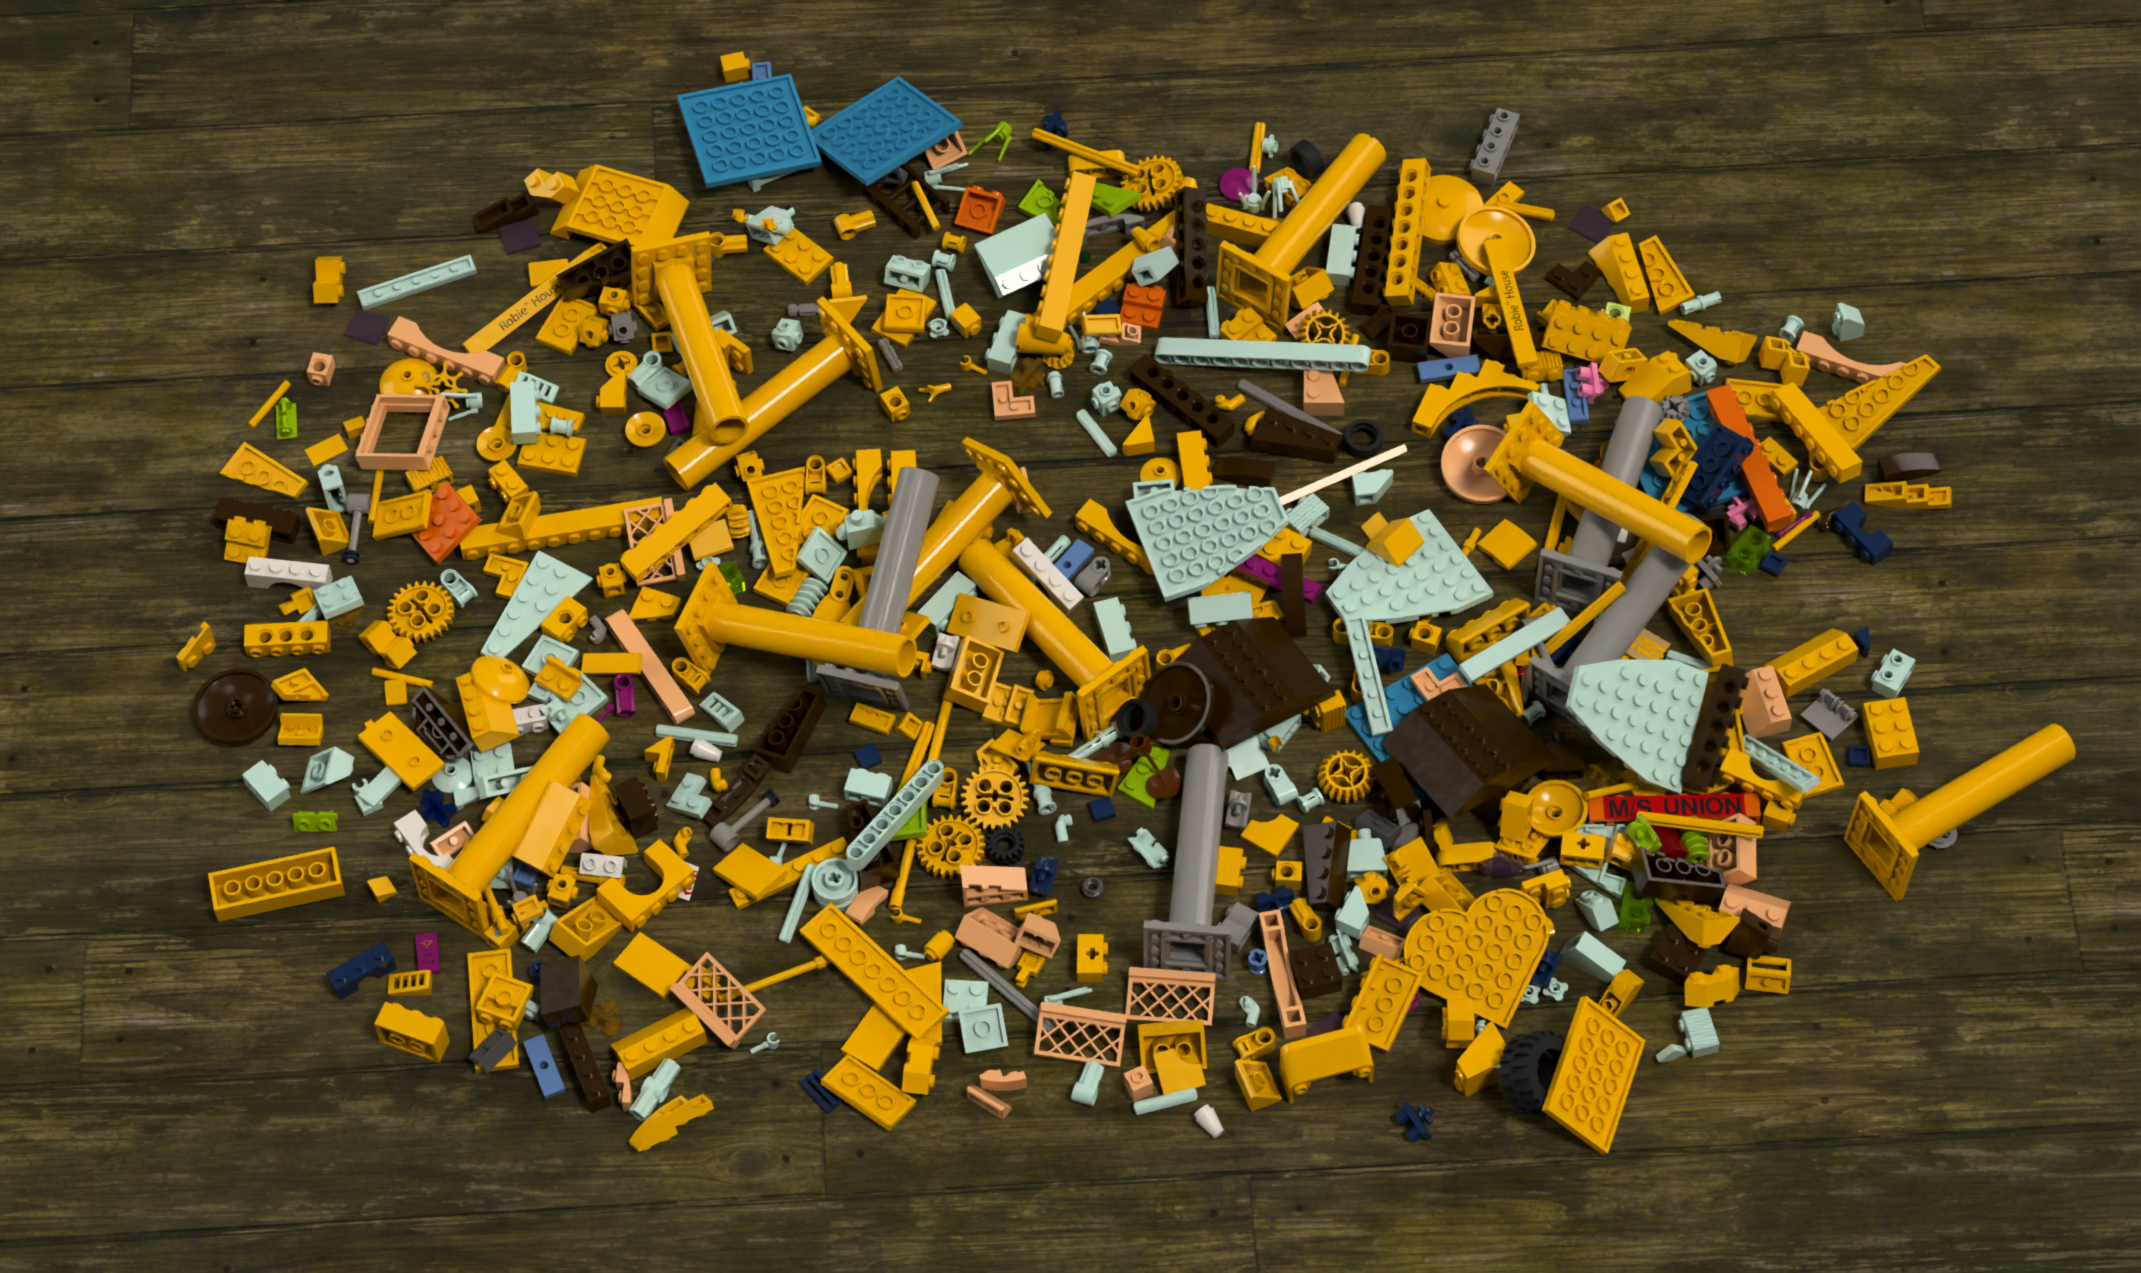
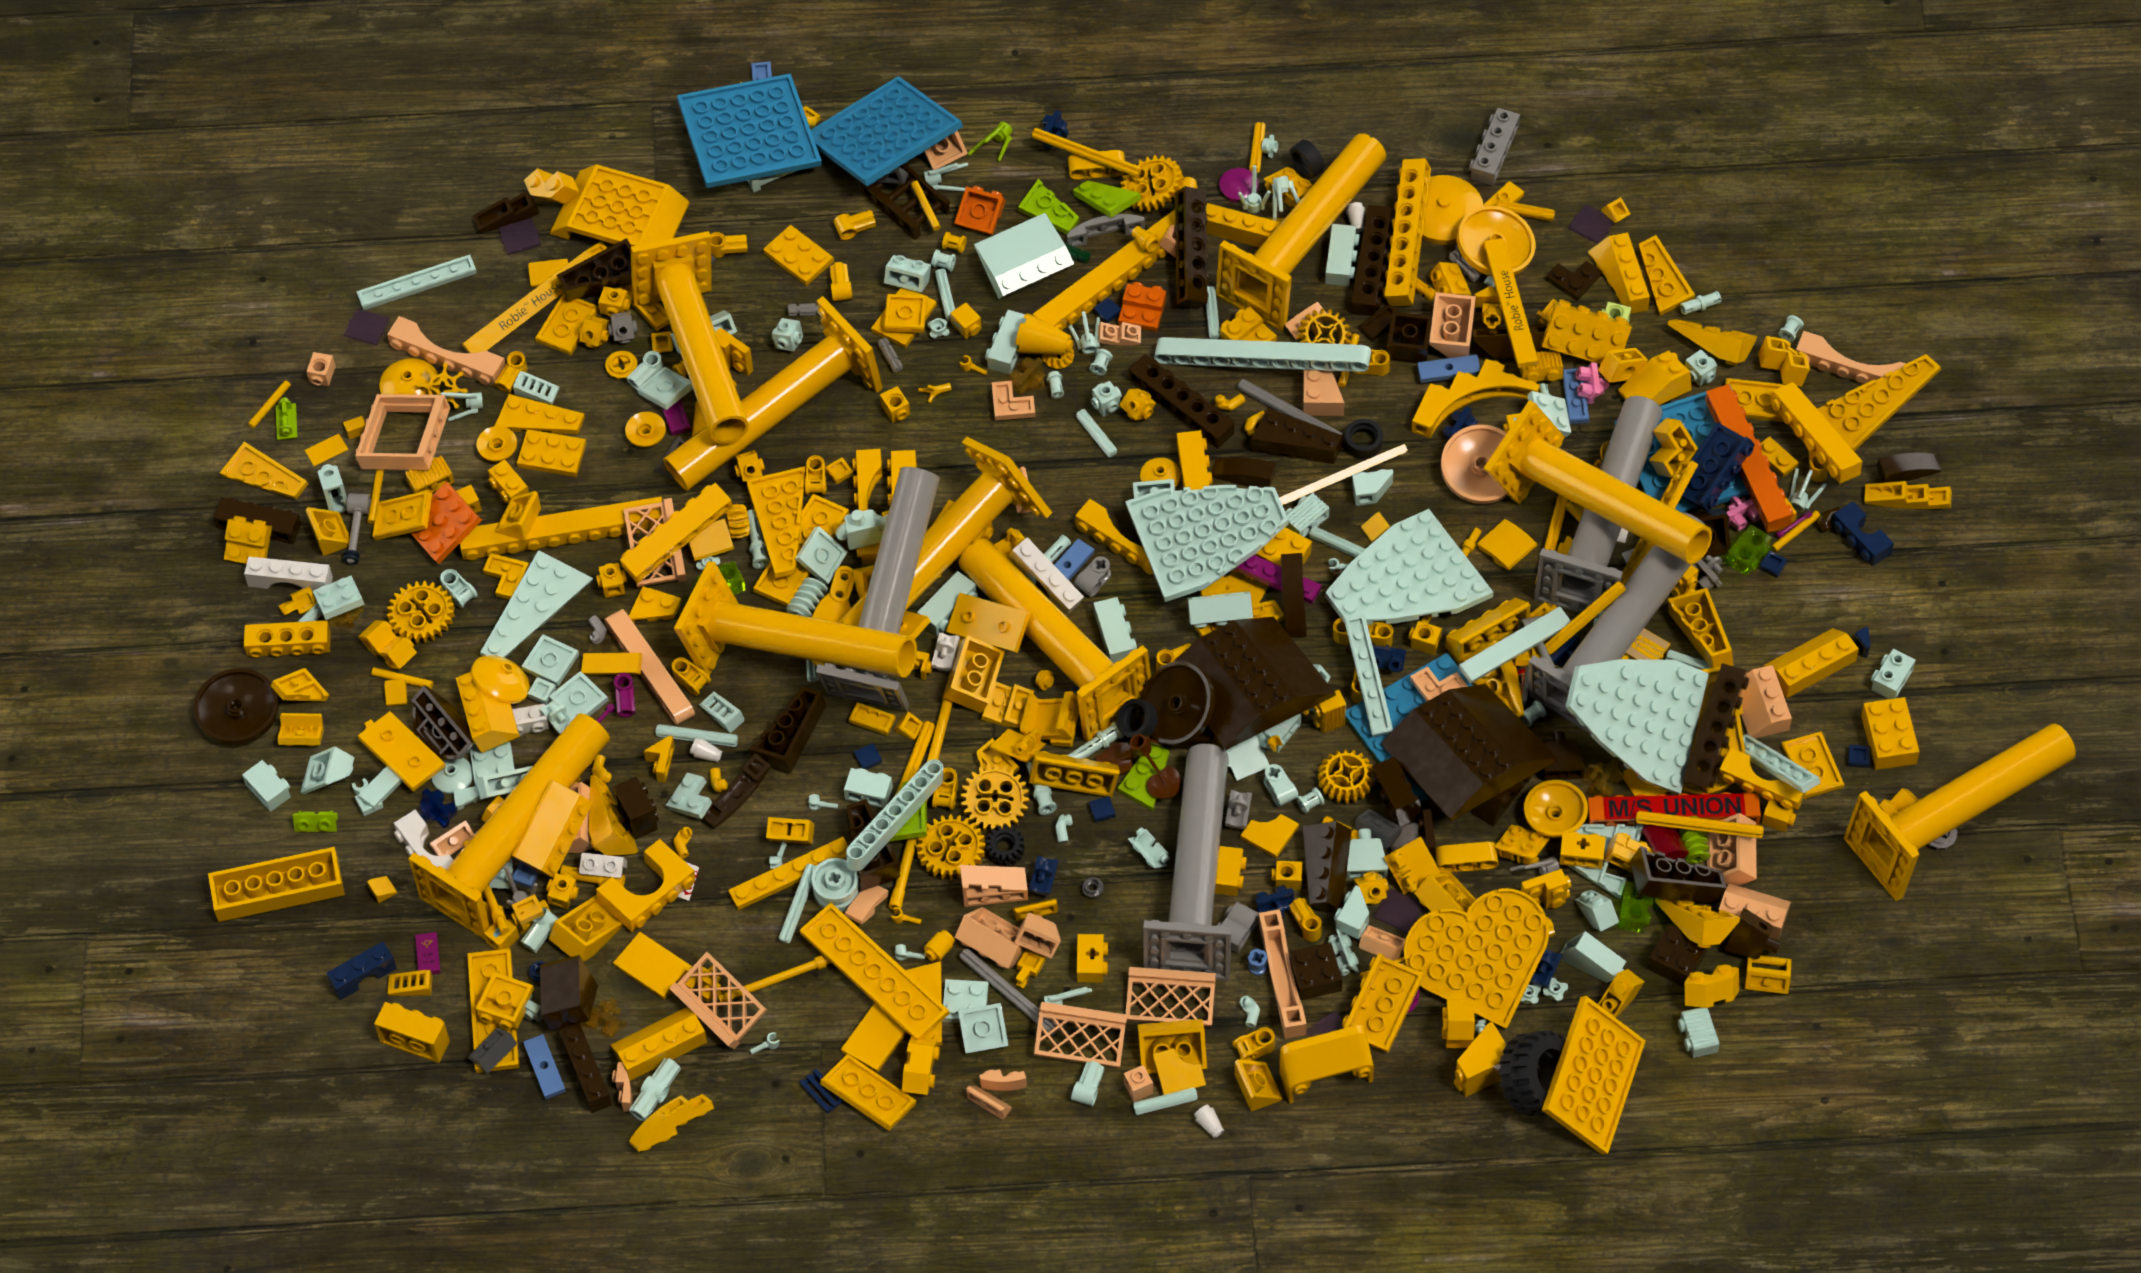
yellow wing [176,621,216,672] -> none
yellow brick [313,256,346,303] -> none
light aqua brick [510,381,542,445] -> none
yellow bracket [534,655,583,703] -> none
yellow brick [541,596,589,644] -> none
light aqua bush [550,416,574,437] -> none
yellow slope [596,369,627,415] -> none
light grey piece [709,789,780,852] -> none
yellow tile [713,843,788,901] -> none
yellow brick [720,51,751,83] -> none
light aqua torso [732,205,795,245] -> none
yellow slope [828,295,867,324] -> none
yellow brick [1033,171,1096,343] -> none
yellow tile [1080,314,1123,337] -> none
yellow slope [1123,415,1155,456] -> none
light aqua slope [1132,246,1179,287] -> none
yellow slope [1289,266,1334,310] -> none
yellow slope [1366,518,1424,568] -> none
yellow wing [1393,882,1429,922] -> none
dark blue hips [1395,1100,1434,1143] -> none
yellow slope [1433,817,1453,851] -> none
dish [1480,853,1523,879] -> none
yellow brick [1498,791,1534,843] -> none
yellow bar [1584,780,1640,800] -> none
lime hips [1625,814,1662,853] -> none
light aqua tile [1656,1044,1687,1062] -> none
light grey gear [1658,393,1690,422] -> none
light grey hinge [1800,688,1859,741] -> none
light aqua slope [1832,303,1865,342] -> none

